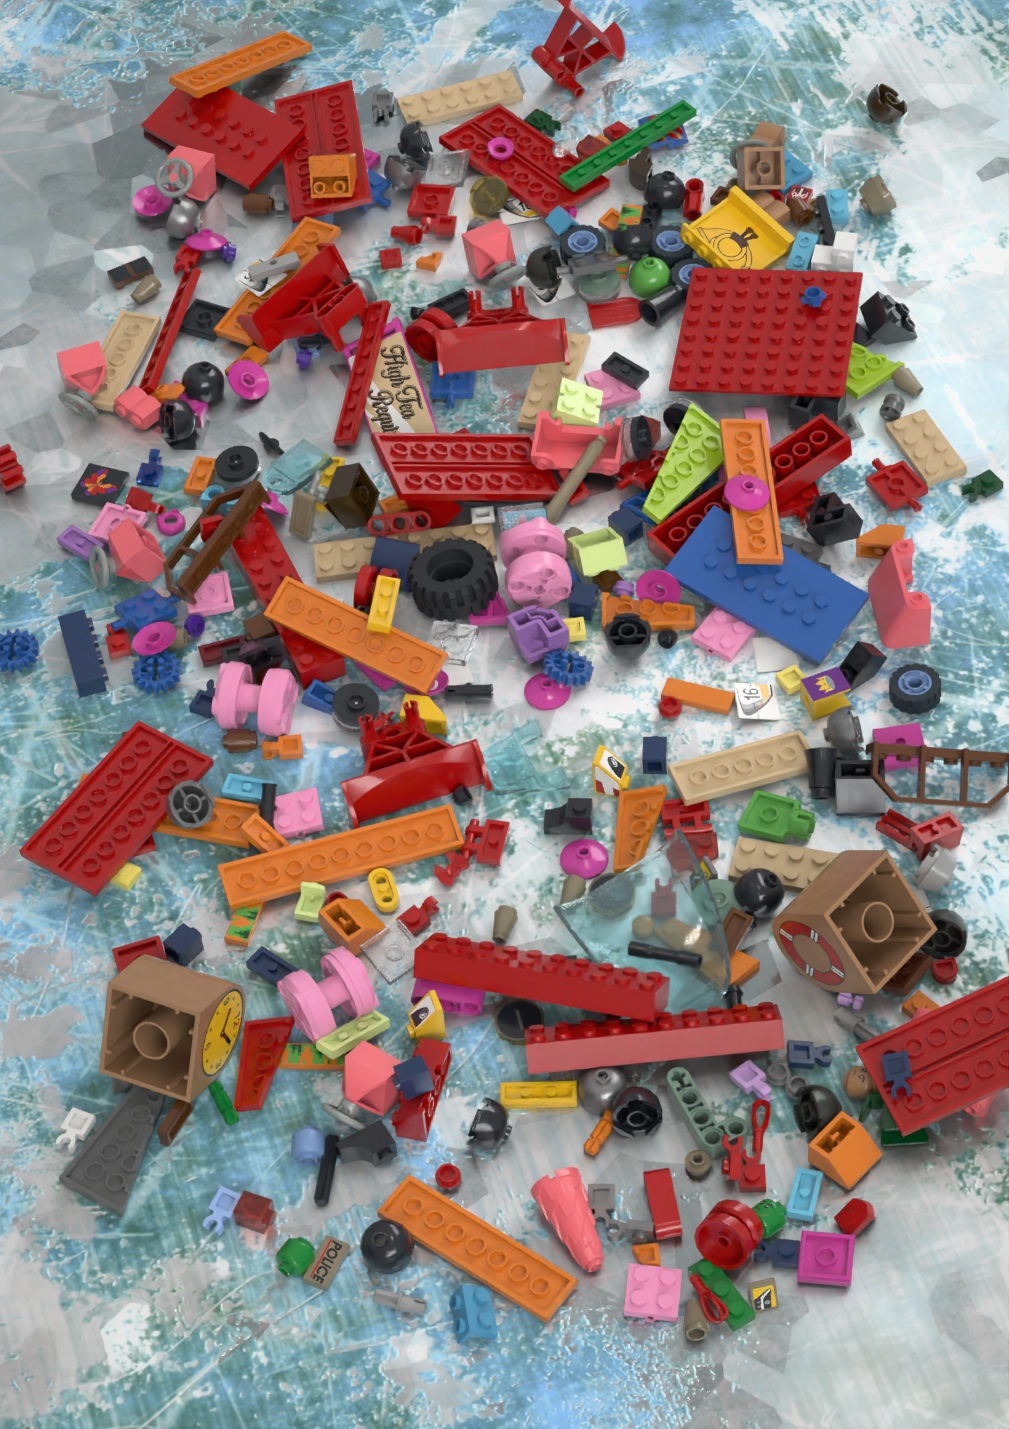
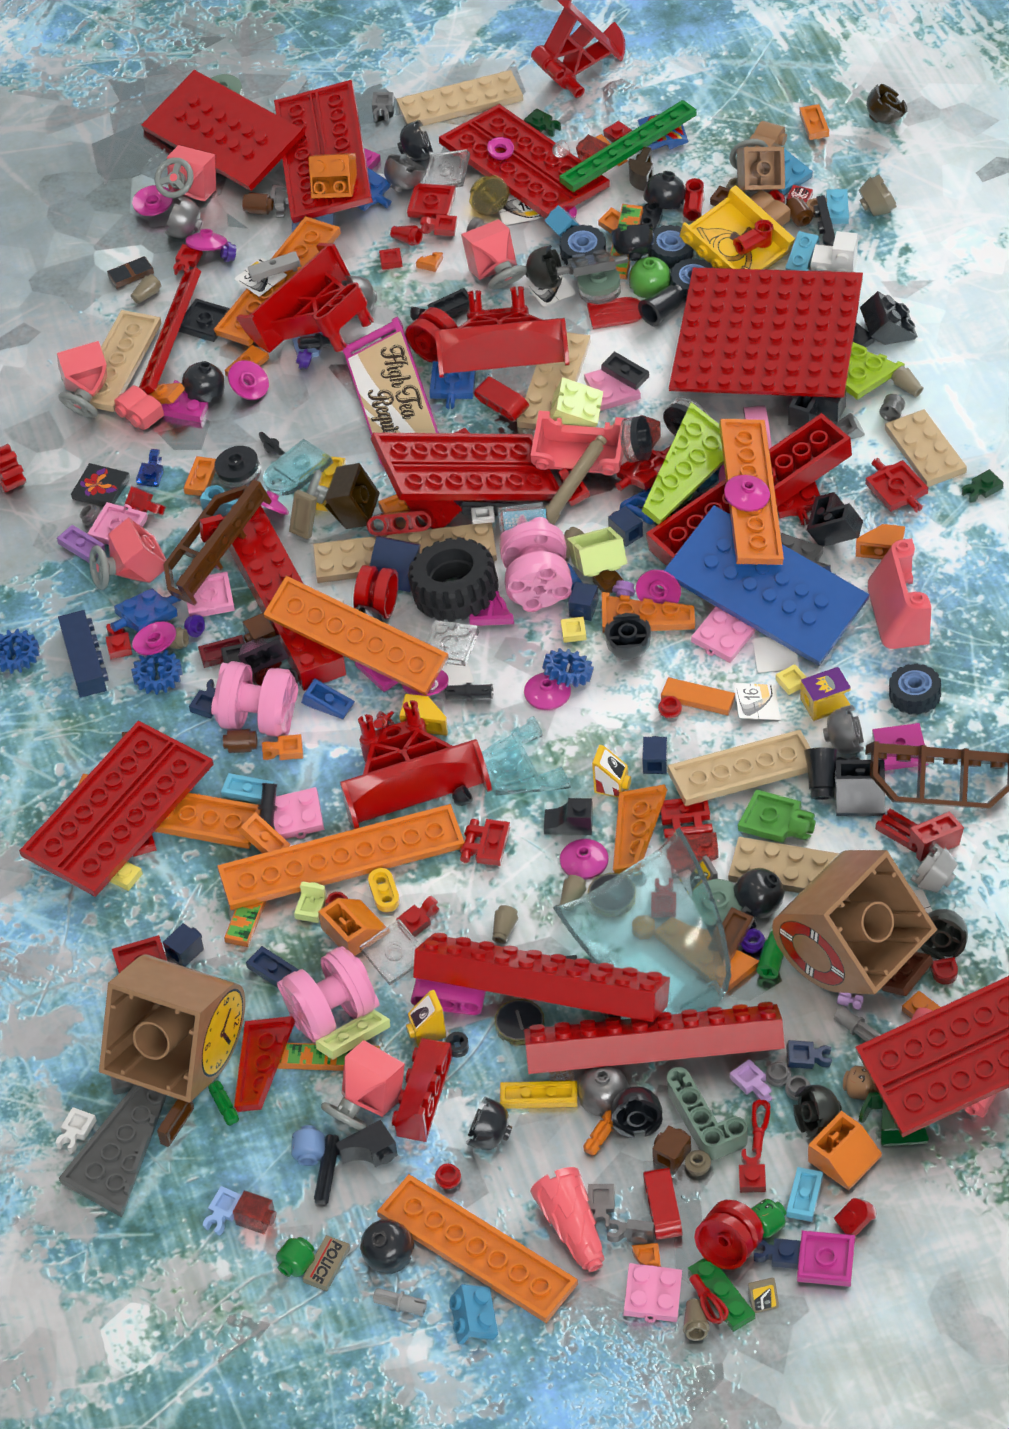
dark pink piece [156,508,186,536] -> none
black cylinder [159,399,198,443] -> none
flat silver cylinder [165,780,215,829] -> none
orange plate [169,31,312,98] -> none
black piece [331,683,380,733] -> none
red tile [333,300,391,446] -> none
yellow tile [367,575,401,634] -> none
dark blue brick [392,1055,435,1101] -> none
red piece [434,851,470,887] -> none
medium lavender brick [507,605,570,664] -> none
black piece [628,941,703,969] -> none
black hinge [657,629,678,649] -> none
red plate [721,1135,743,1182] -> none
black pin [723,985,743,1009] -> none
blue plate [801,286,826,308] -> none
black slope [839,641,887,693] -> none
dark blue plate [881,1051,912,1100] -> none
none -> flat silver plate [80,504,100,525]
none -> black bush [446,1032,469,1058]
none -> red beam [473,376,530,422]
none -> reddish brown brick [652,1125,691,1173]
none -> red piece [733,220,774,255]
none -> dark purple plate [741,929,766,953]
none -> green piece [756,930,784,979]
none -> orange plate [799,104,829,140]

